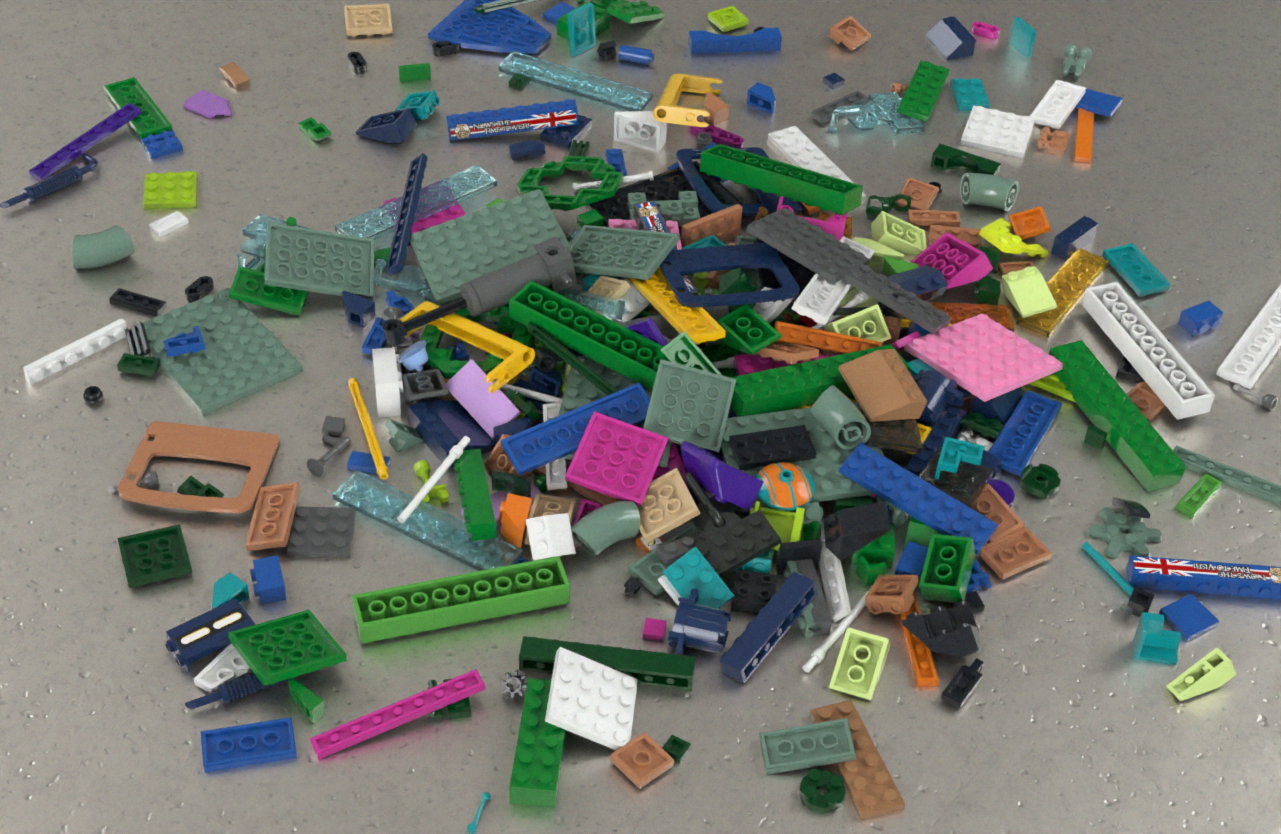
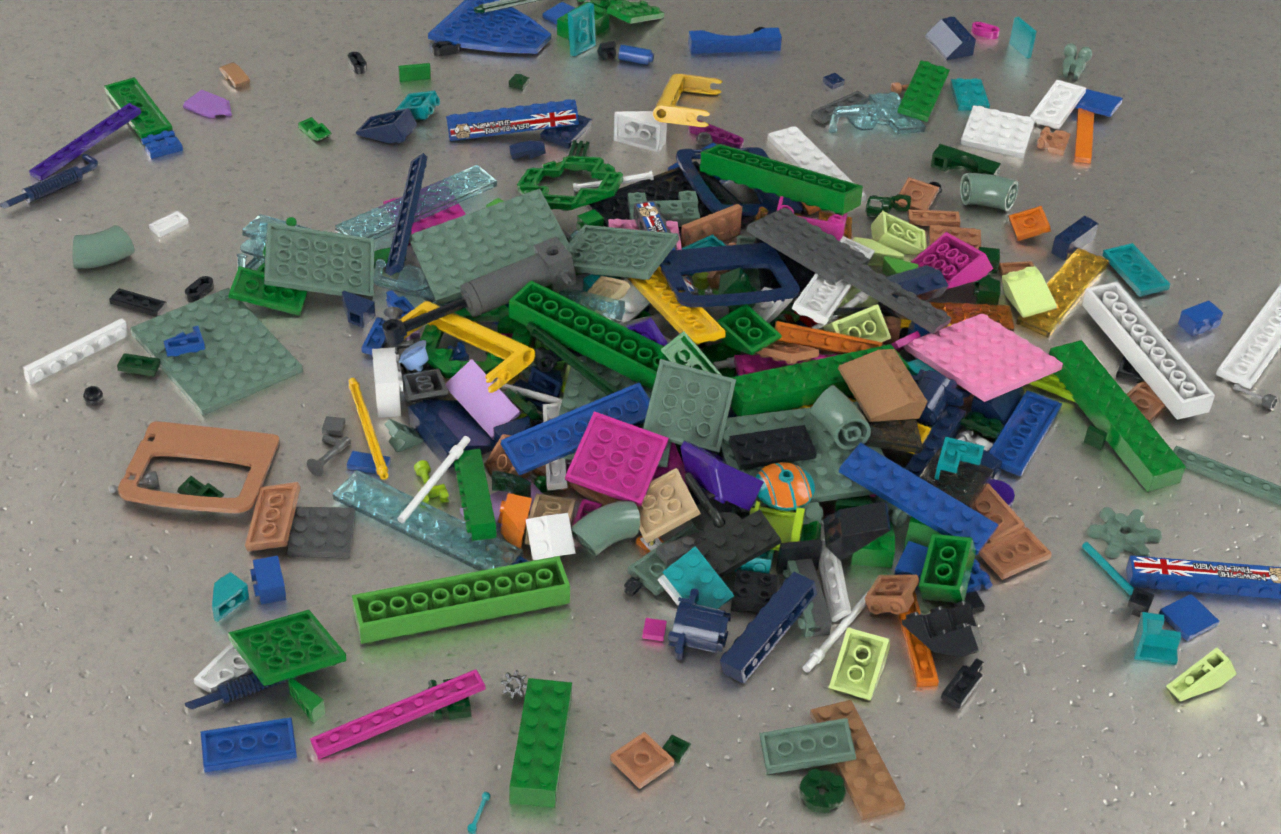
dark green plate [117,524,192,588] -> none
black tile [125,321,151,356] -> none
lime plate [143,171,198,210] -> none
dark blue panel [164,599,256,673] -> none
tan plate [344,4,393,36] -> none
clear light blue plate [498,51,653,111] -> none
dark green brick [519,636,695,691] -> none
white plate [545,647,638,750] -> none
blue plate [605,149,627,177] -> none
nougat slope [704,92,730,126] -> none
lime plate [707,6,749,32] -> none
blue slope [747,82,776,115] -> none
nougat plate [828,16,872,51] -> none
green panel [856,556,887,587] -> none
neon yellow wing [979,218,1049,258] -> none
dark green plate [1020,464,1061,499] -> none
black slope [1112,497,1150,519] -> none
bright green tile [1175,473,1223,518] -> none

